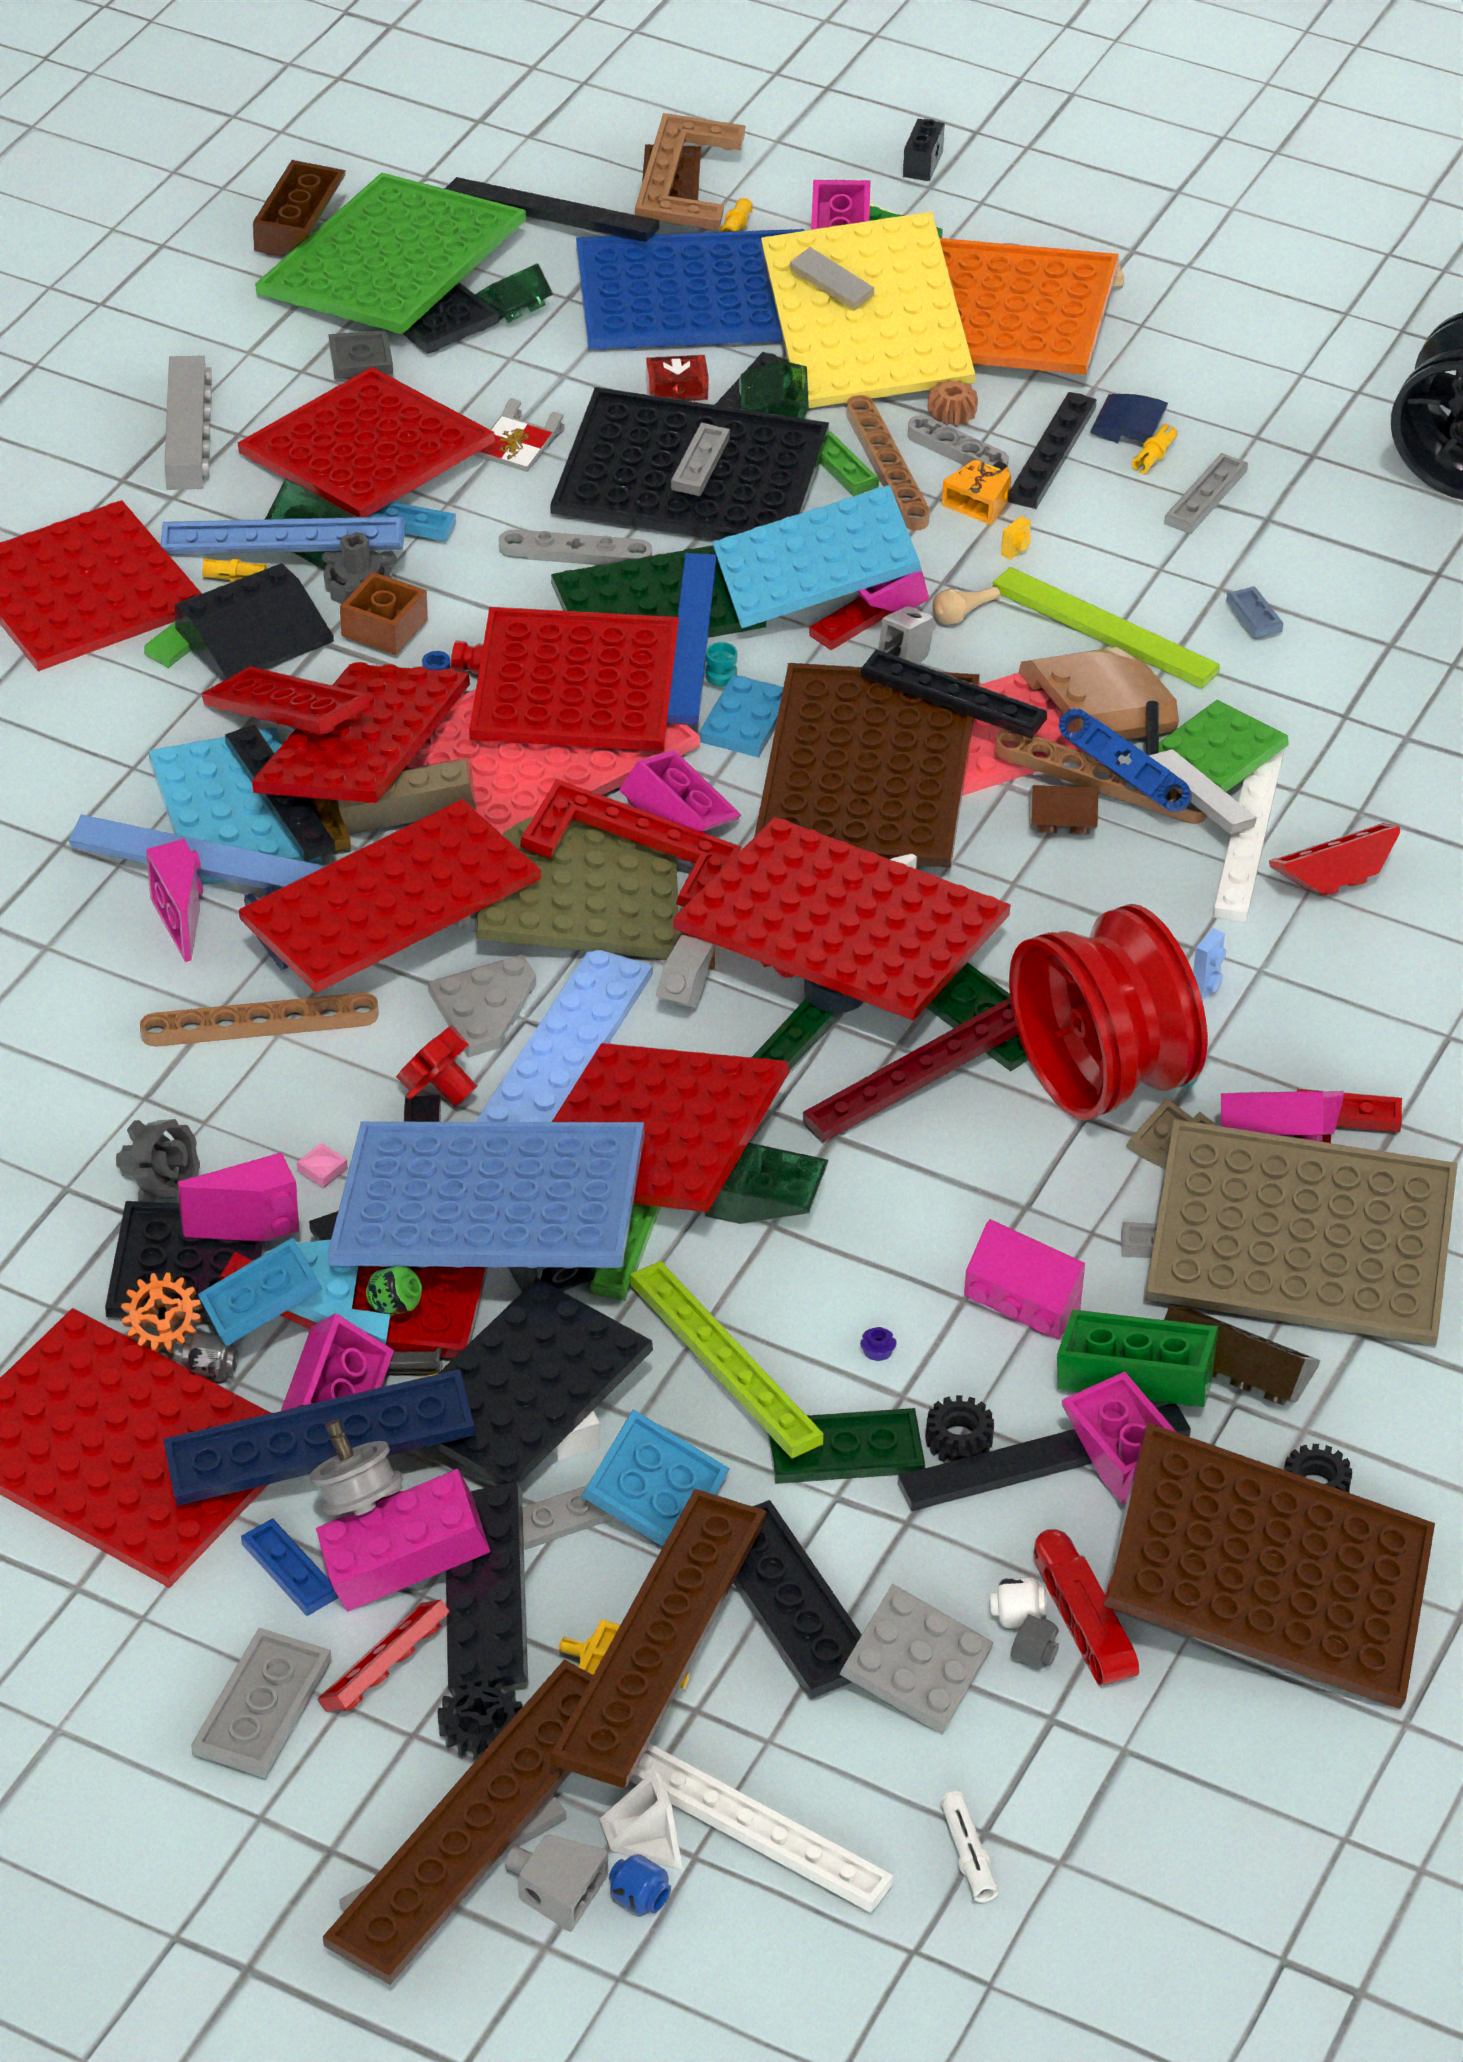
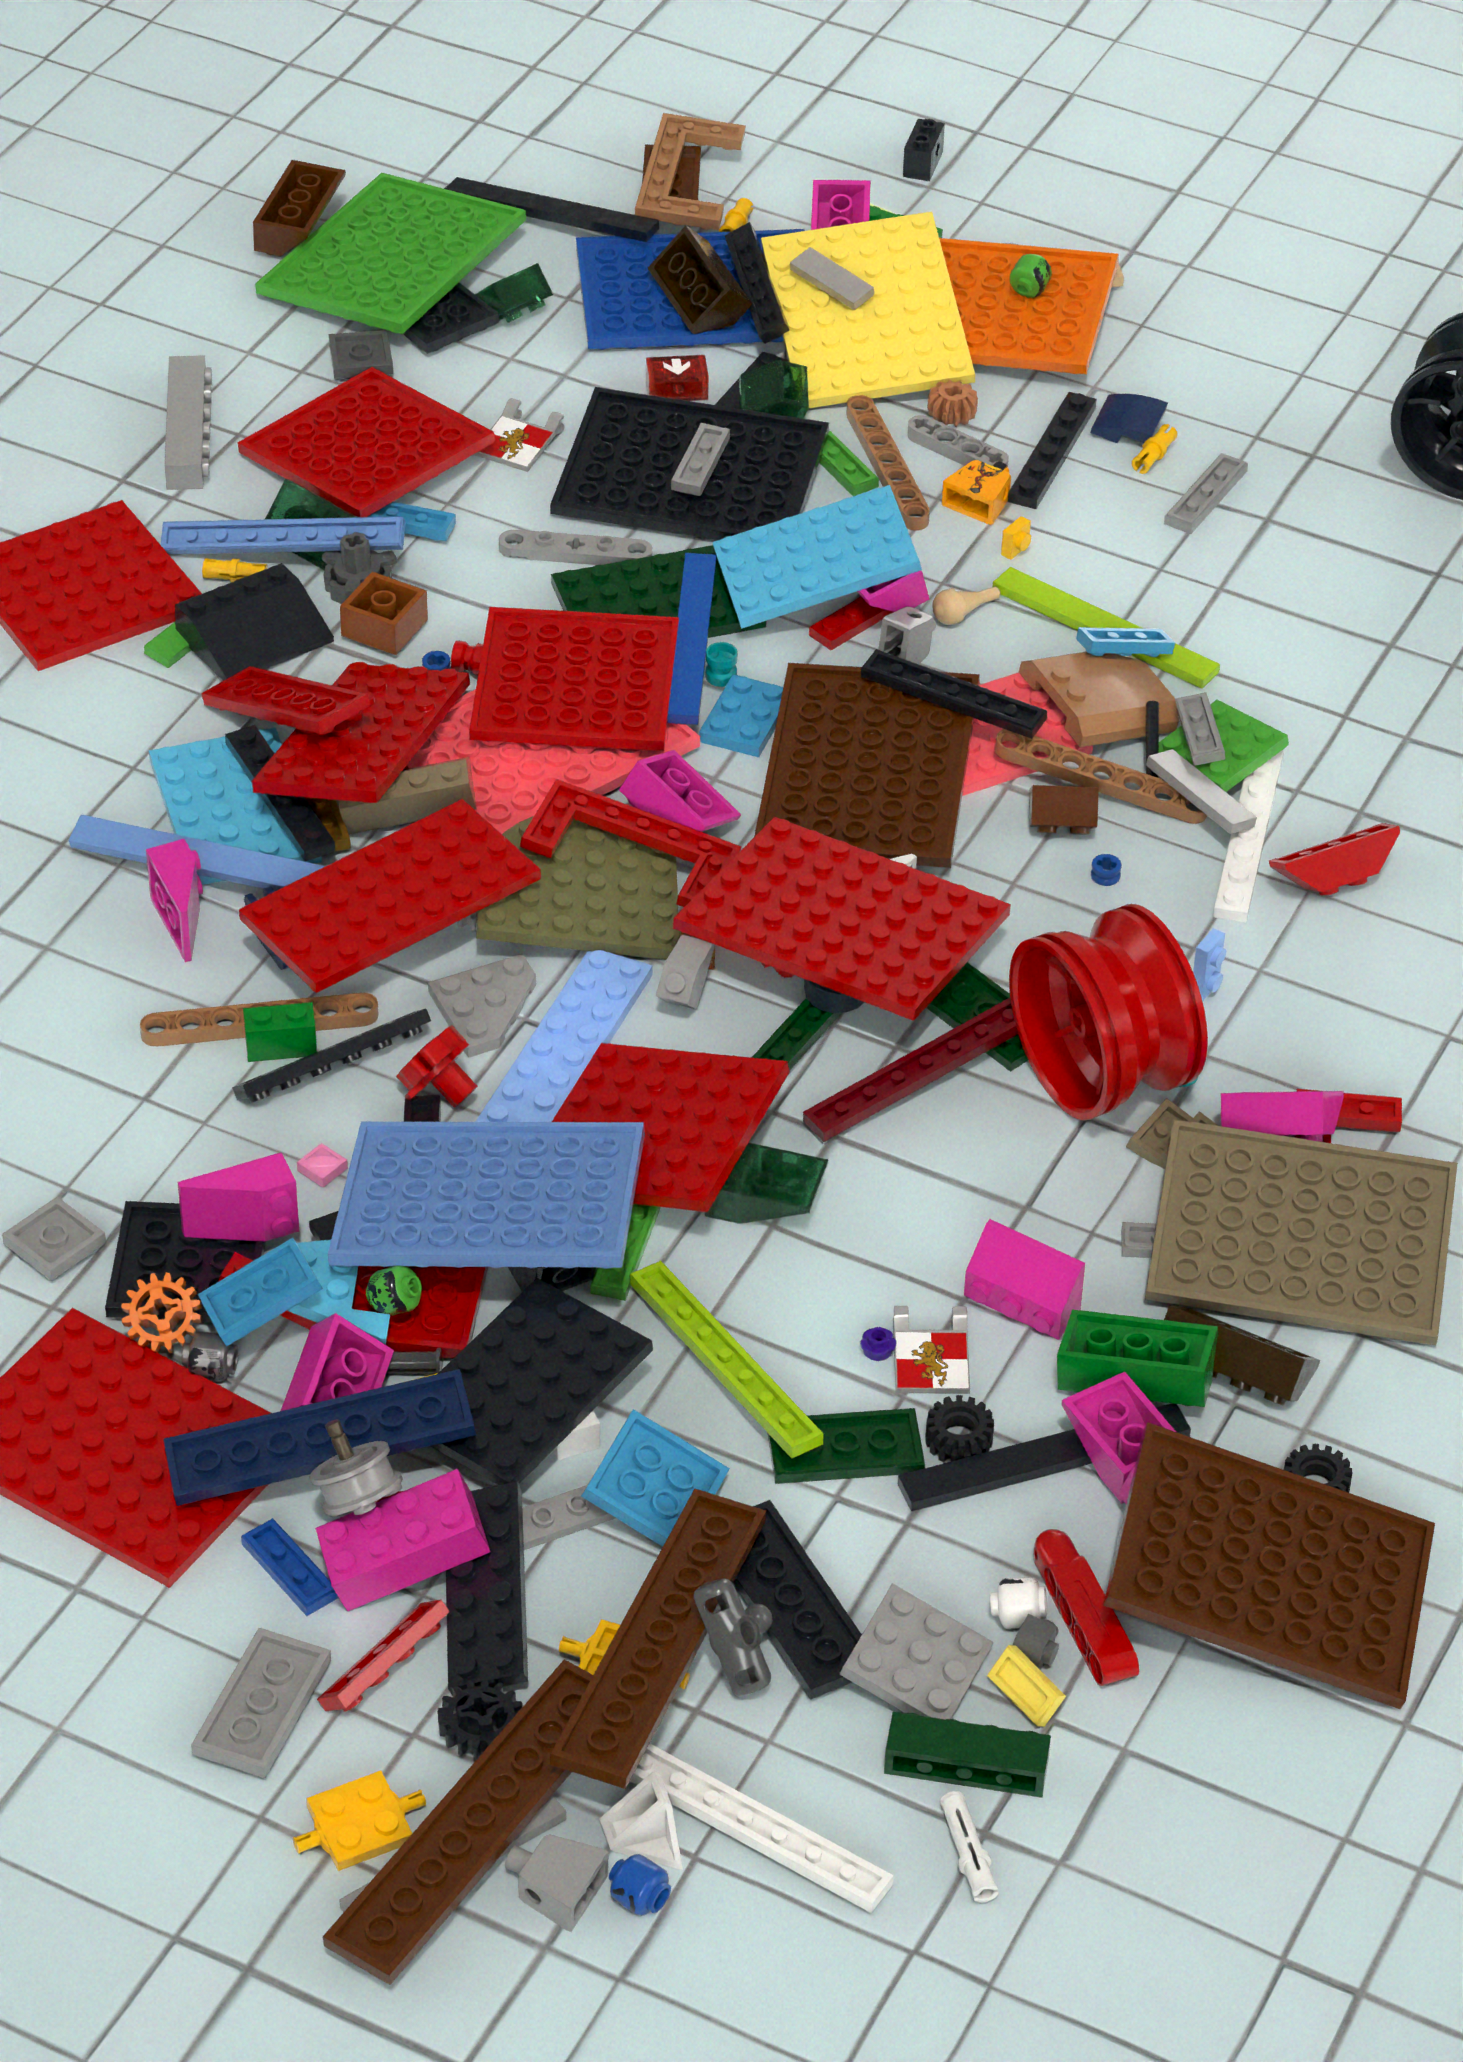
dark grey piece [116,1119,200,1202] -> none
blue piece [1058,708,1192,812] -> none
sand blue plate [1226,586,1283,639] -> none
none -> light grey plate [2,1197,106,1281]
none -> black plate [232,1008,431,1103]
none -> green brick [243,1002,317,1062]
none -> yellow plate [292,1770,426,1871]
none -> dark brown slope [648,225,752,334]
none -> dark grey piece [694,1578,773,1697]
none -> black plate [725,222,790,344]
none -> dark green brick [884,1712,1051,1798]
none -> flag [893,1306,970,1394]
none -> light yellow tile [987,1645,1066,1727]
none -> bright green head [1009,254,1052,298]
none -> dark azure plate [1076,627,1175,657]
none -> blue bush [1091,854,1122,886]
none -> light grey tile [1175,692,1226,766]

